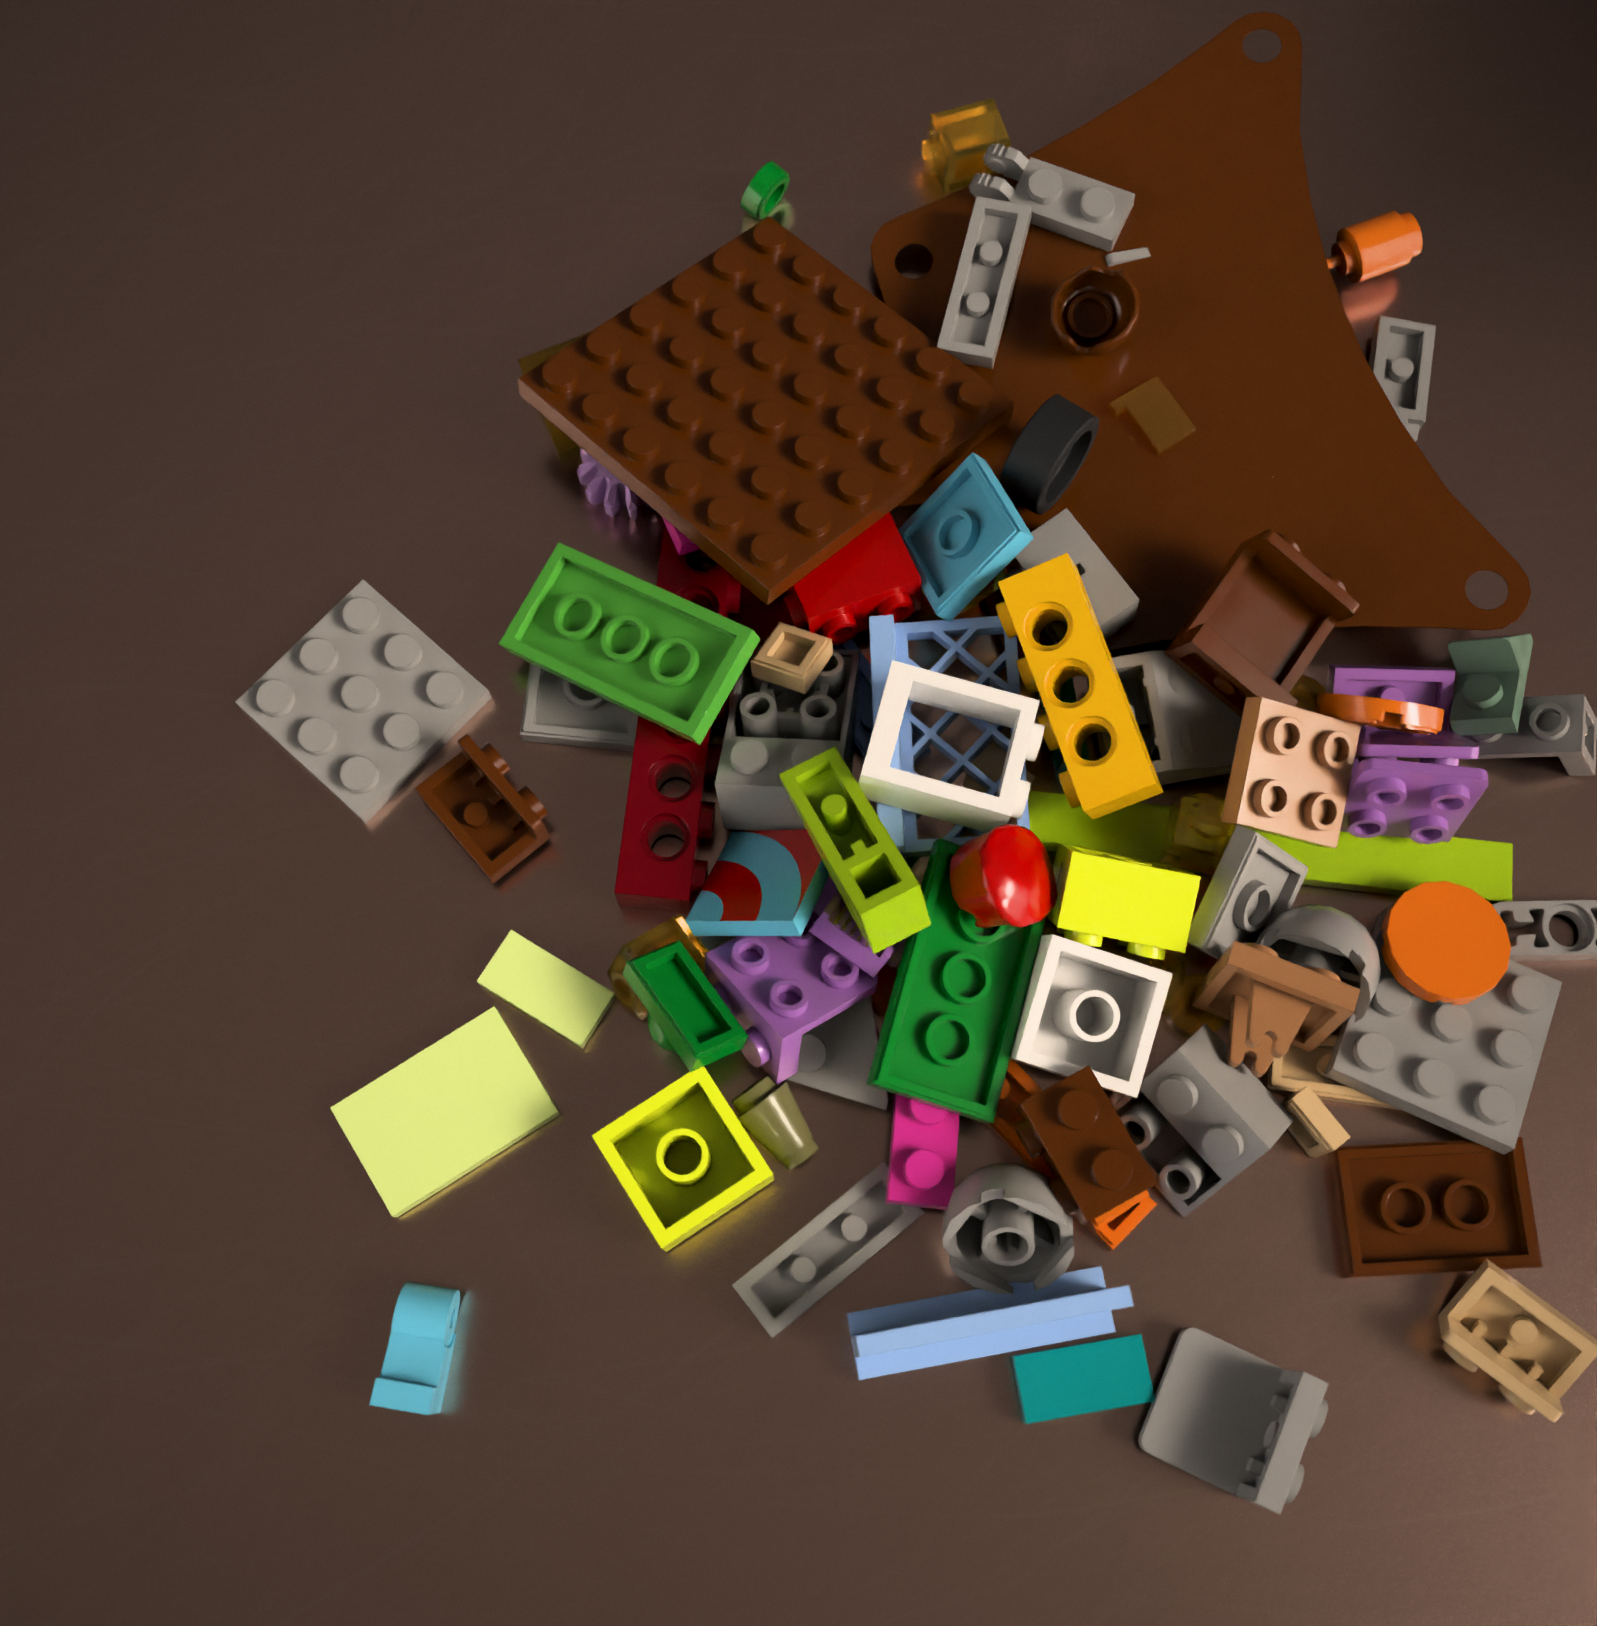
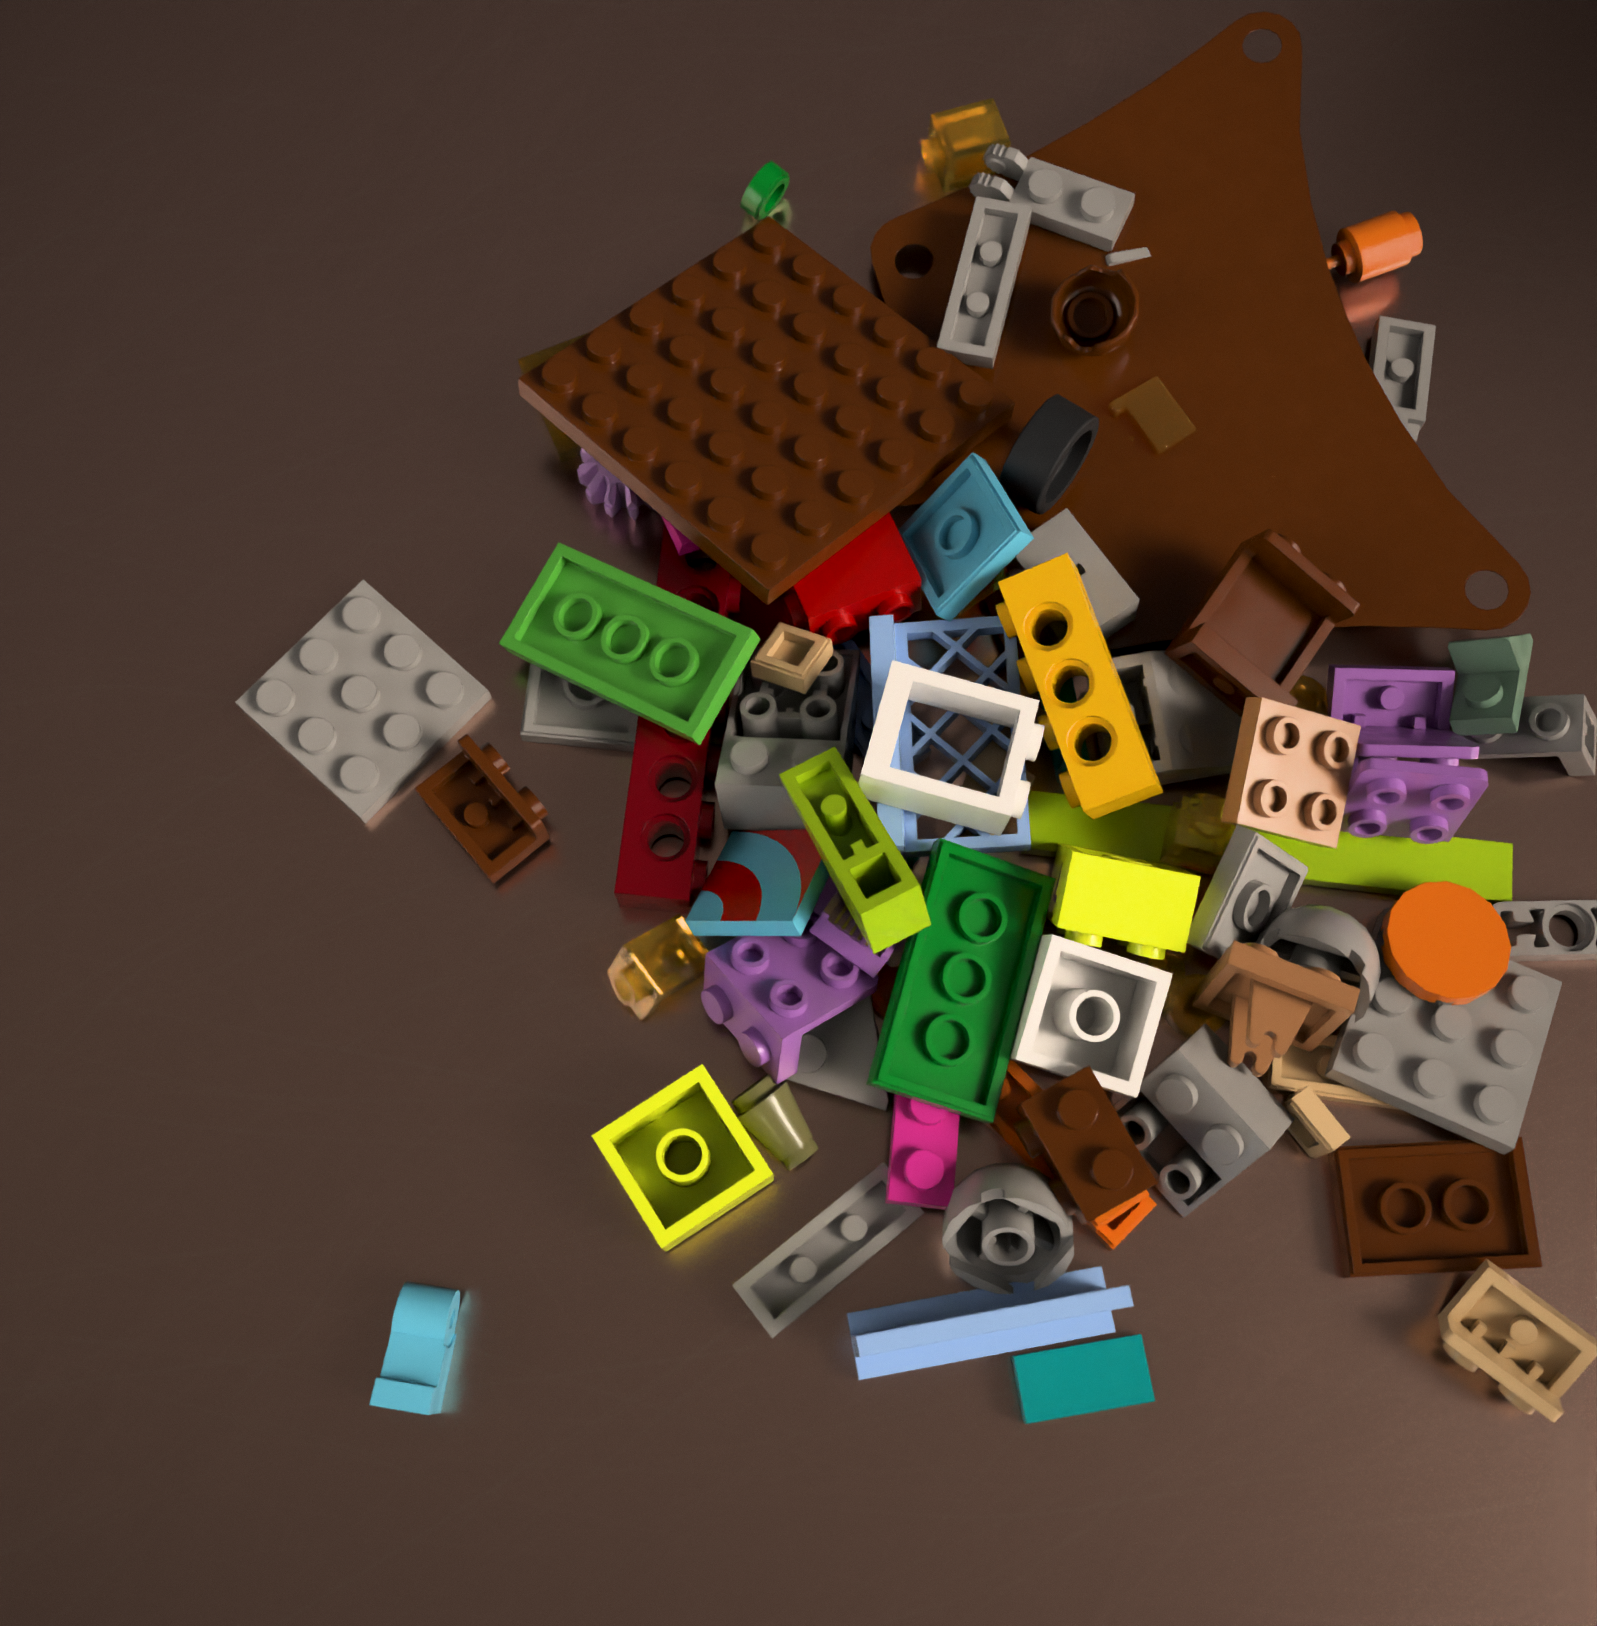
yellowish green tile [330,1006,560,1218] -> none
yellowish green tile [477,930,616,1049] -> none
green tile [623,940,748,1072] -> none
red hair [950,824,1058,928] -> none
light grey bracket [1138,1327,1329,1514] -> none
orange tile [1315,693,1444,735] -> none

